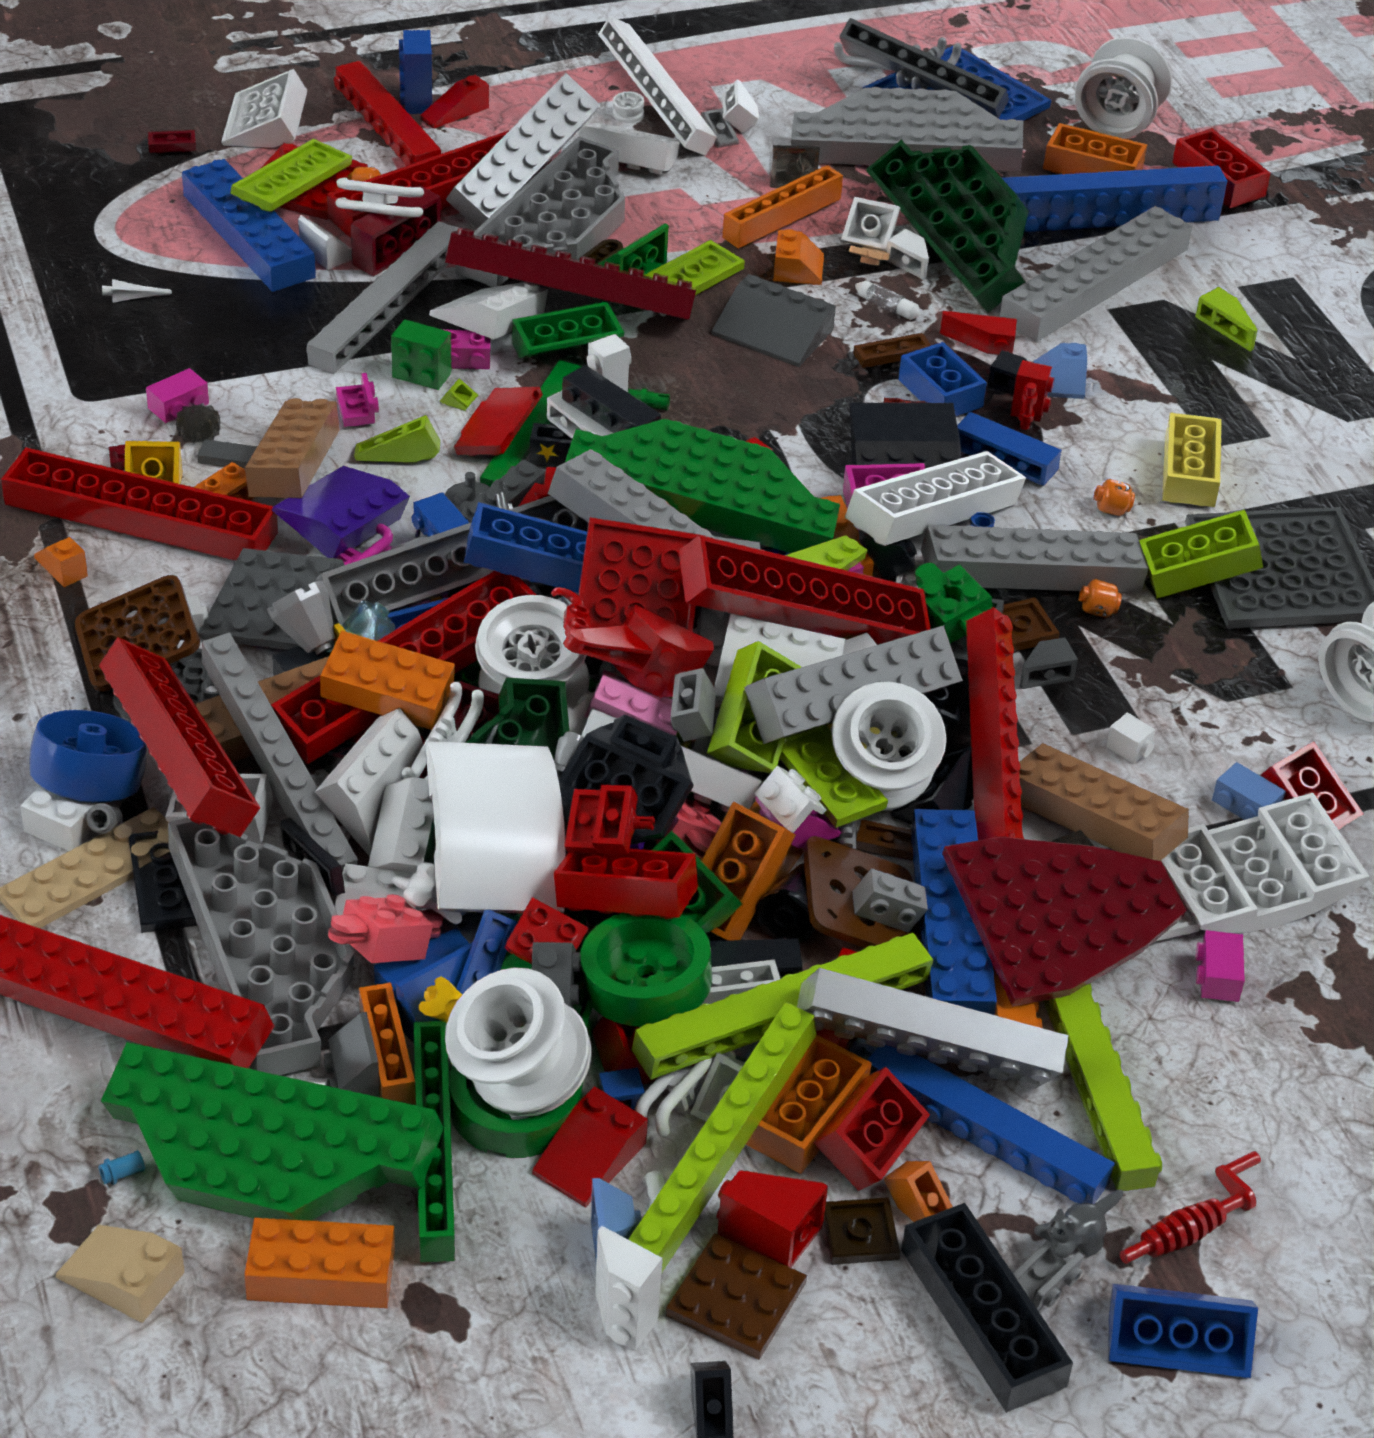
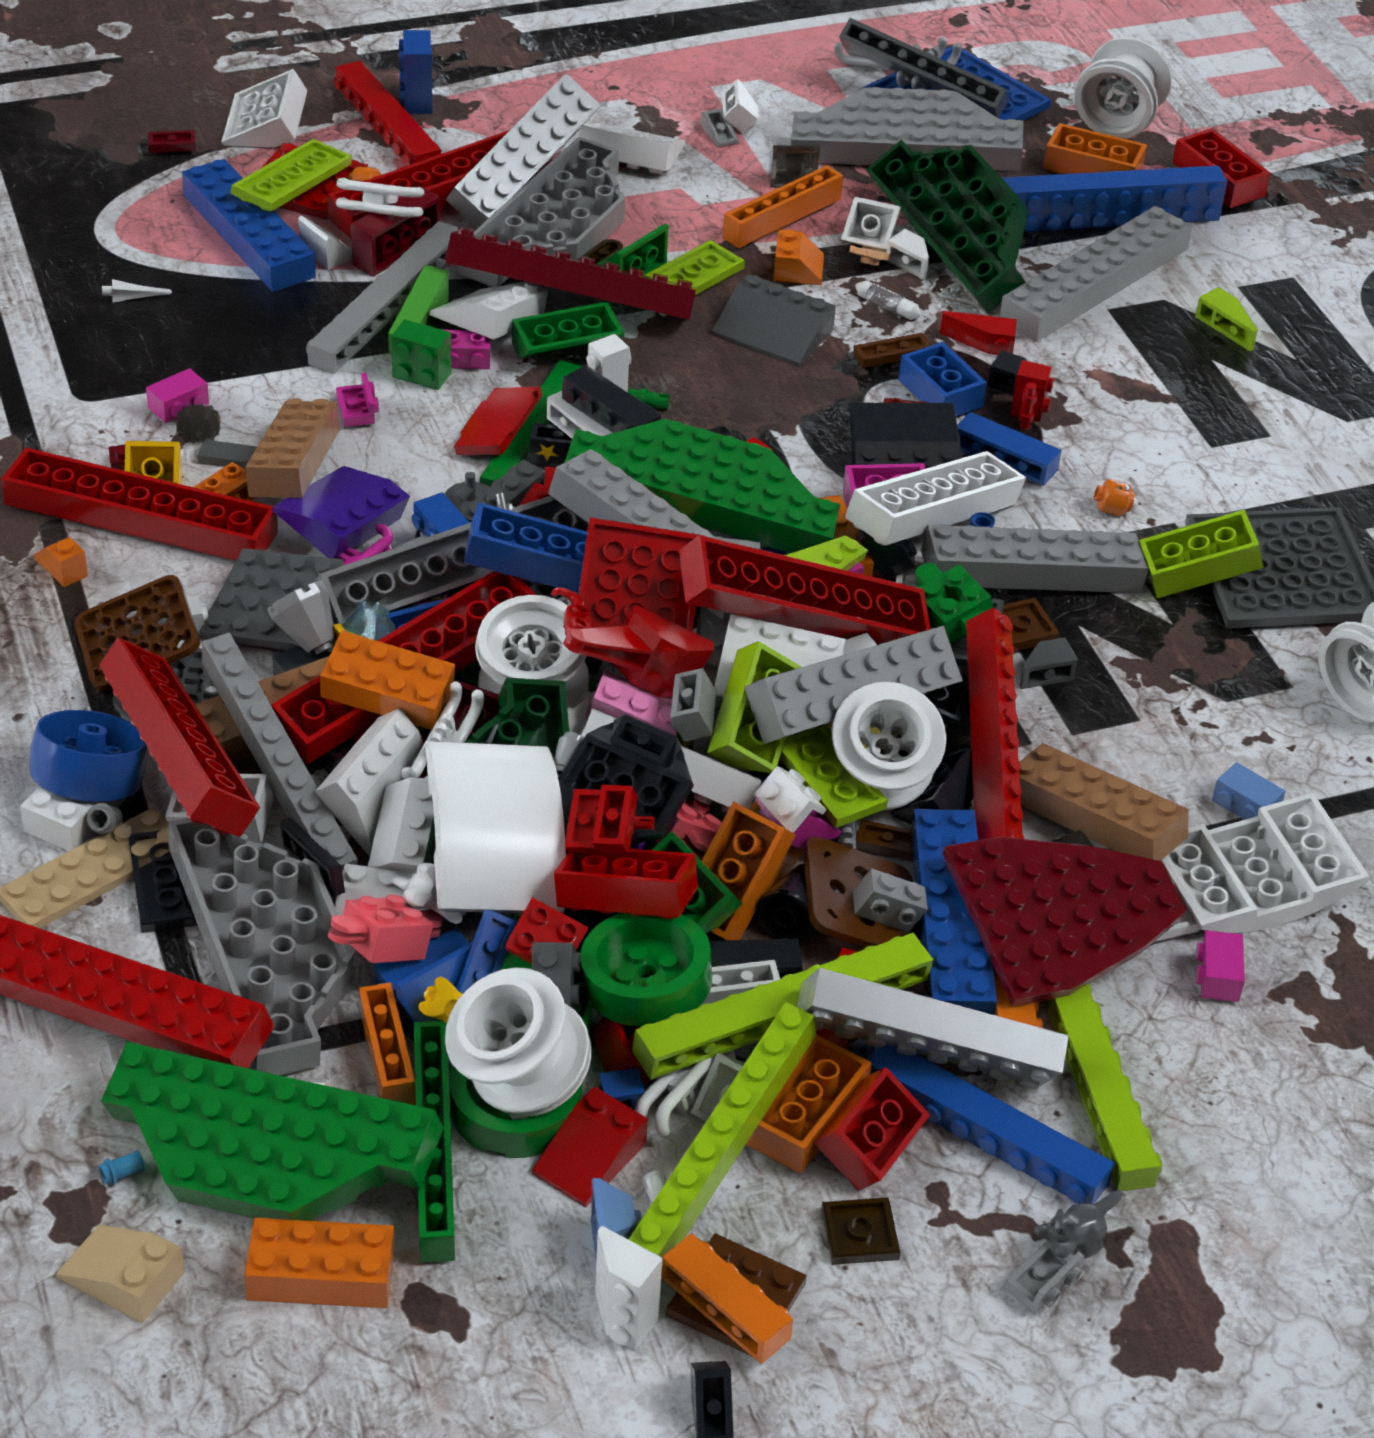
dark grey slope [324,1012,380,1097] -> none
lime slope [354,415,441,462] -> none
red slope [420,75,489,129] -> none
lime slope [440,378,478,411] -> none
white brick [598,16,717,156] -> none
white wheel [613,92,644,123] -> none
red slope [716,1170,828,1268] -> none
orange slope [883,1161,953,1222] -> none
black brick [901,1203,1073,1412] -> none
medium blue slope [1033,343,1087,399] -> none
orange head [1078,579,1122,618] -> none
white brick [1106,712,1155,764] -> none
blue slope [1108,1283,1258,1378] -> none
red piece [1120,1151,1261,1264] -> none
light yellow brick [1162,412,1221,507] -> none
red slope [1260,741,1364,830] -> none
none -> bright green slope [388,265,449,355]
none -> orange brick [661,1233,793,1364]

